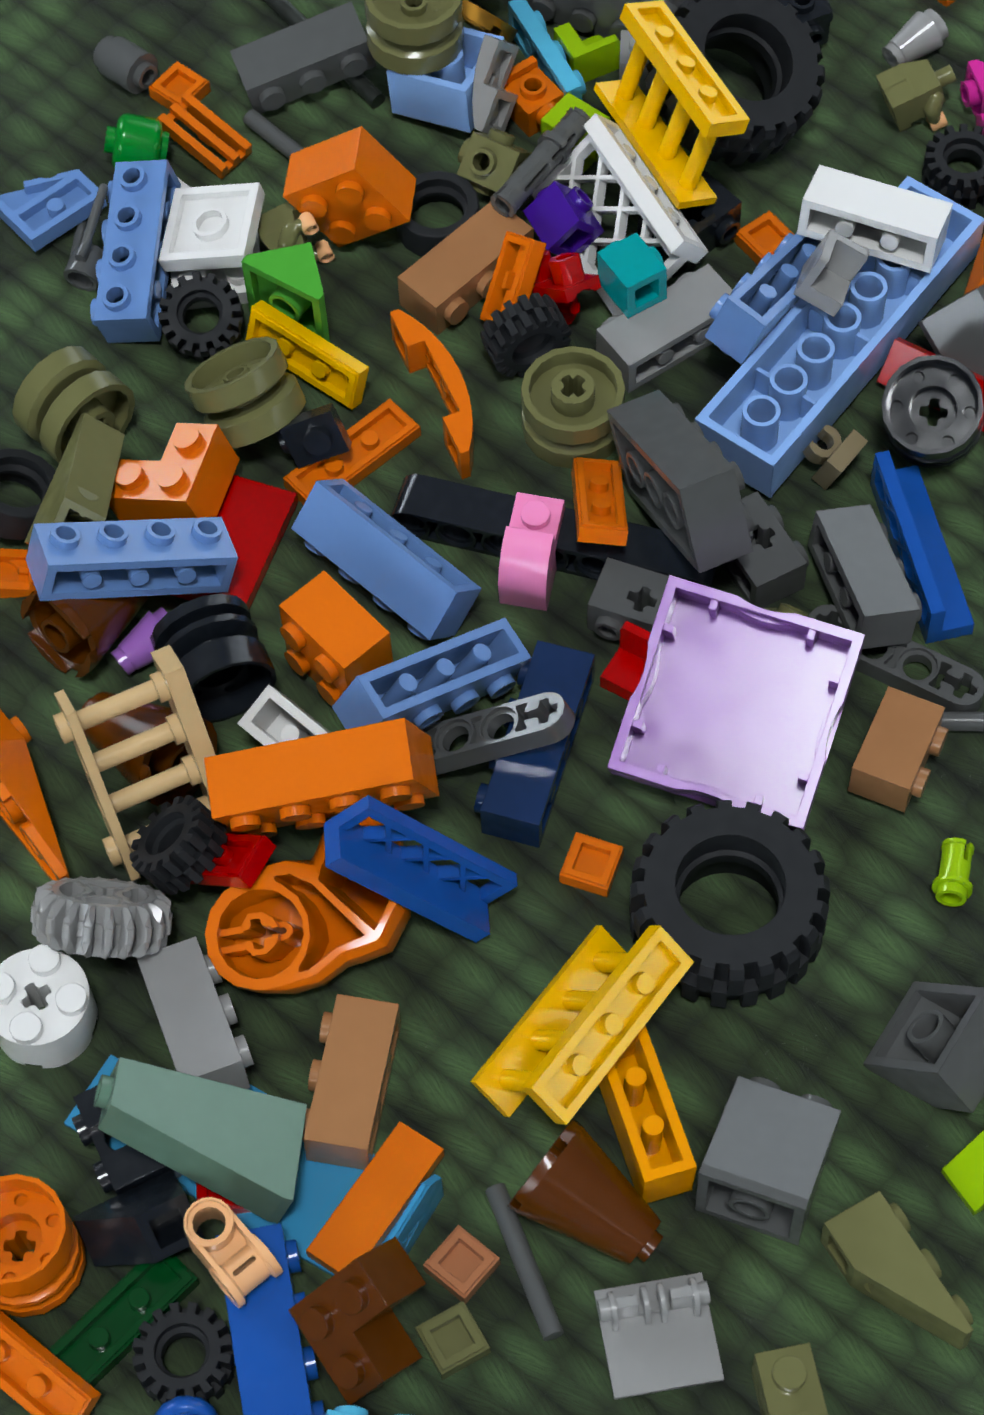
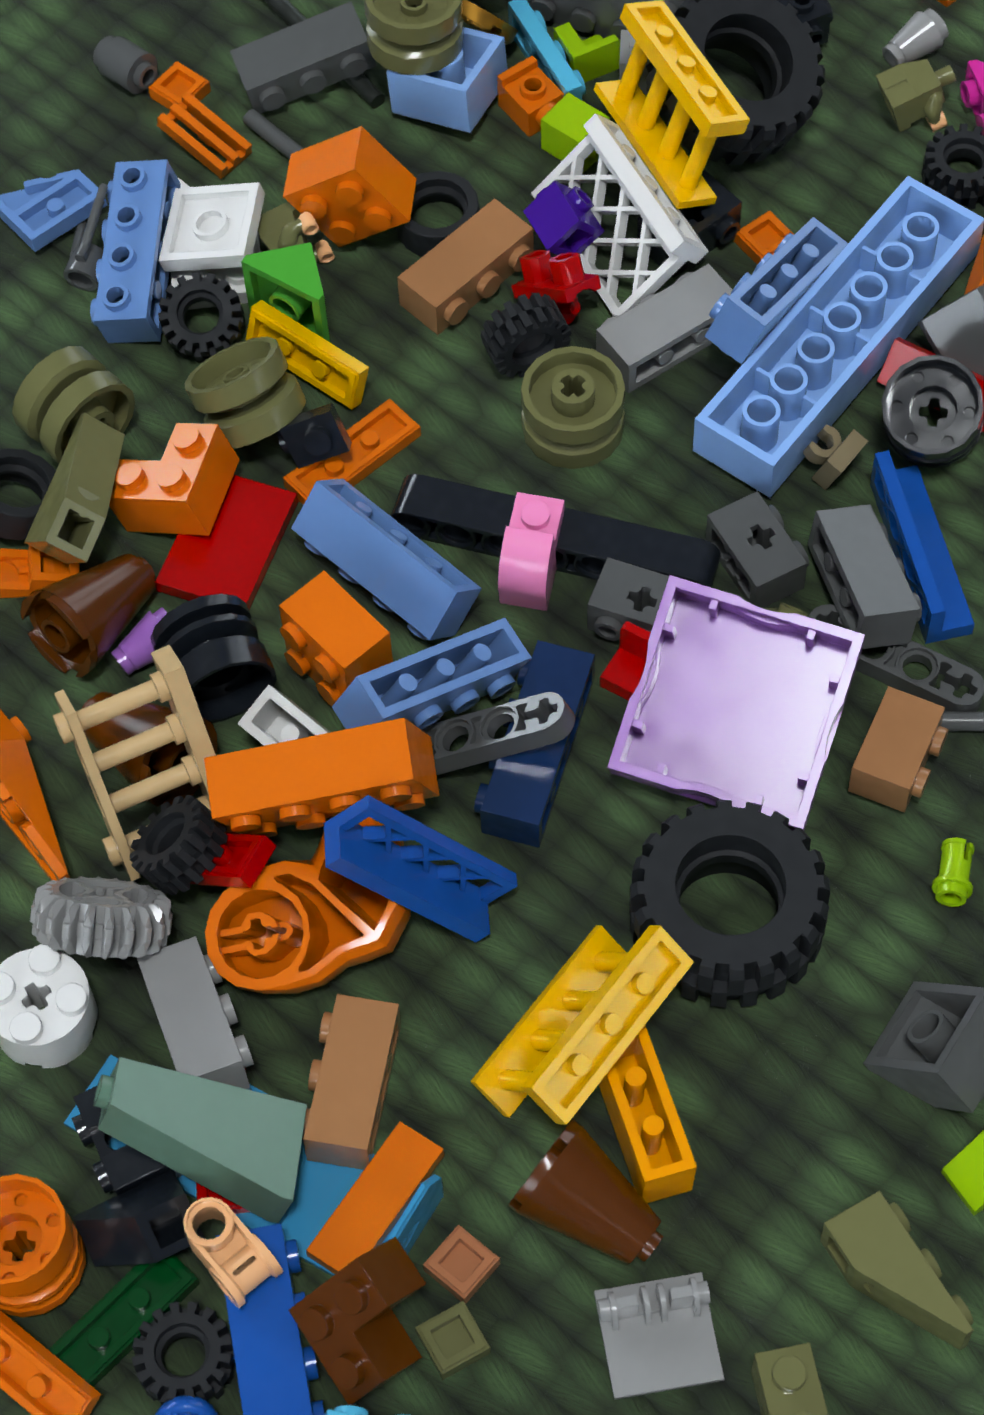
medium blue brick [26,517,238,601] -> none
green head [104,113,170,168] -> none
orange slope [390,309,474,480] -> none
olive brick [457,127,532,196] -> none
light grey slope [472,34,520,134] -> none
orange tile [480,231,546,321] -> none
dark grey bar [485,1183,564,1341] -> none
dark grey pin [490,107,590,218] -> none
orange tile [559,832,624,898] -> none
orange tile [571,457,628,546] -> none
teal brick [597,232,667,318] -> none
dark grey brick [607,390,754,573] -> none
dark grey slope [695,1076,841,1245] -> none
light grey panel [793,229,869,317] -> none
white brick [797,165,953,273] -> none

